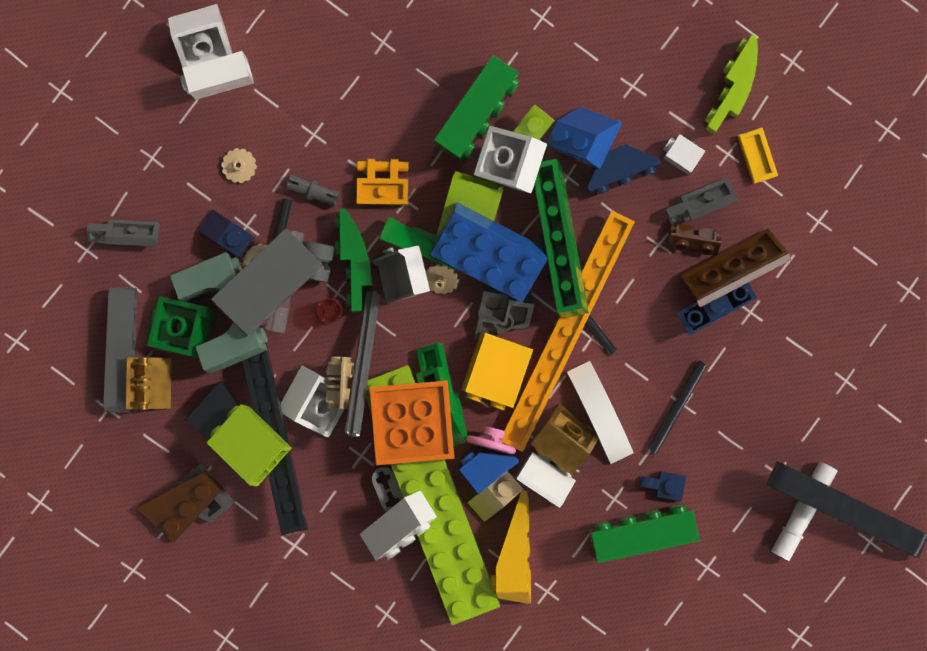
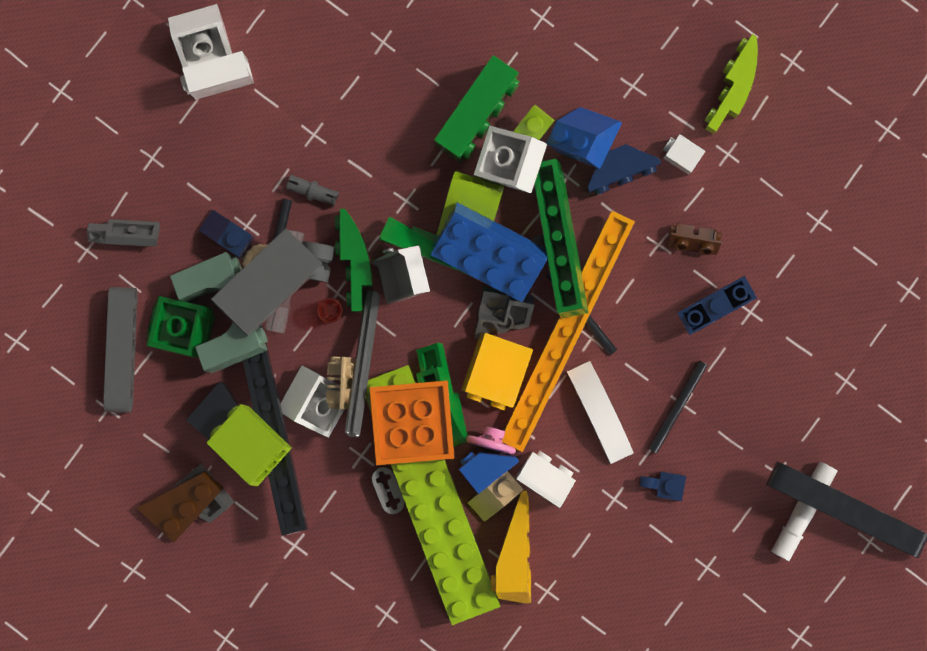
pearl gold hinge [125,357,172,410] -> none
tan piece [221,148,257,183] -> none
light orange plate [357,159,409,205] -> none
white brick [360,491,437,560] -> none
tan piece [425,264,459,294] -> none
pearl gold slope [531,404,598,475] -> none
green brick [588,504,700,563] -> none
dark grey hinge [666,178,738,225] -> none
reddish brown tile [678,229,792,307] -> none
yellow tile [737,128,778,184] -> none

